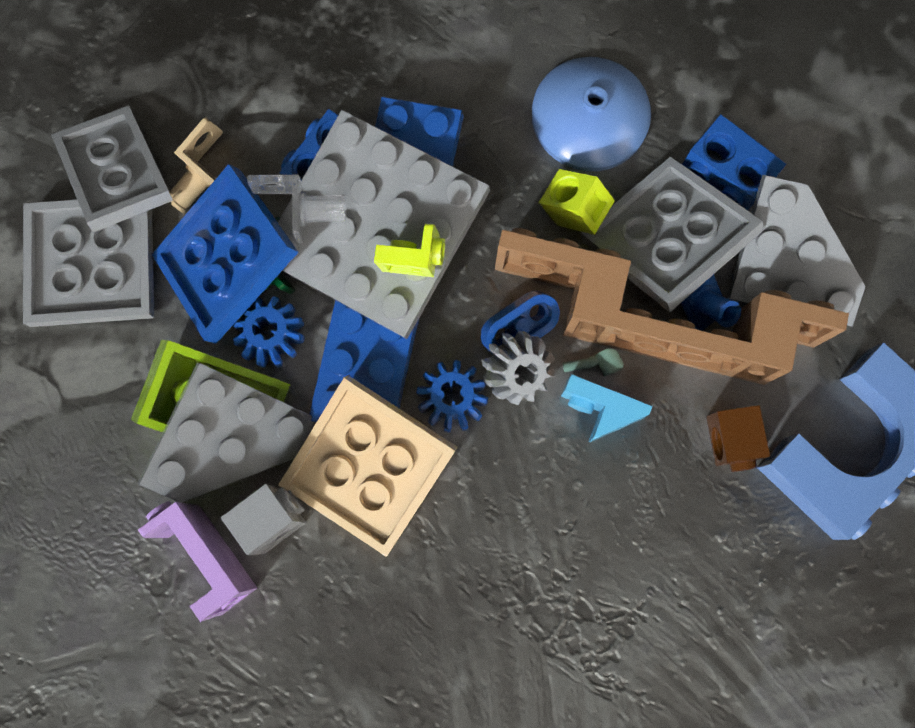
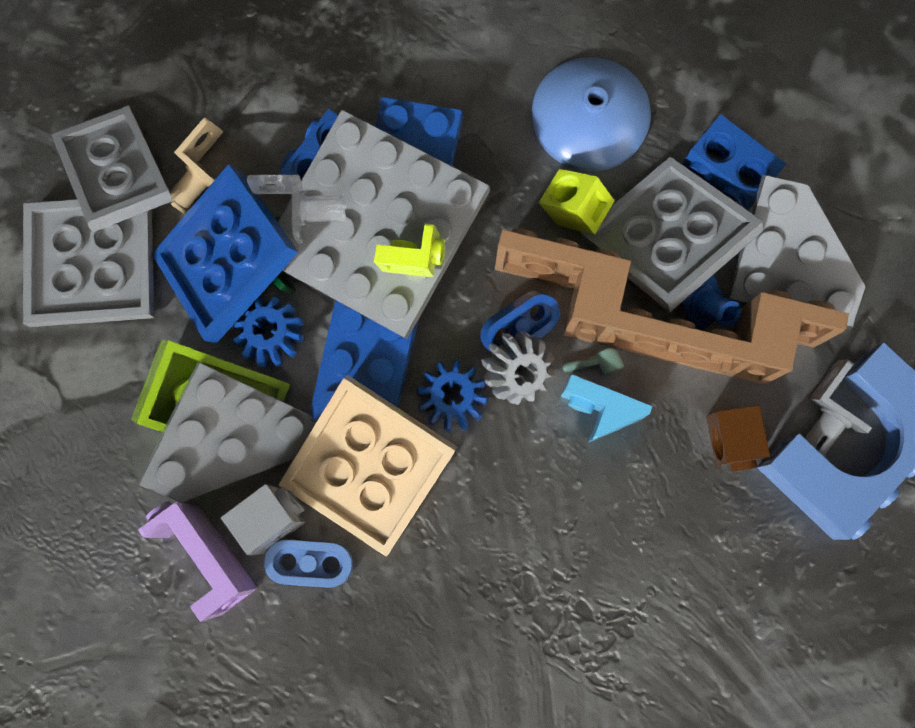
none -> medium blue plate [264,540,353,588]
none -> light grey bracket [804,359,872,457]

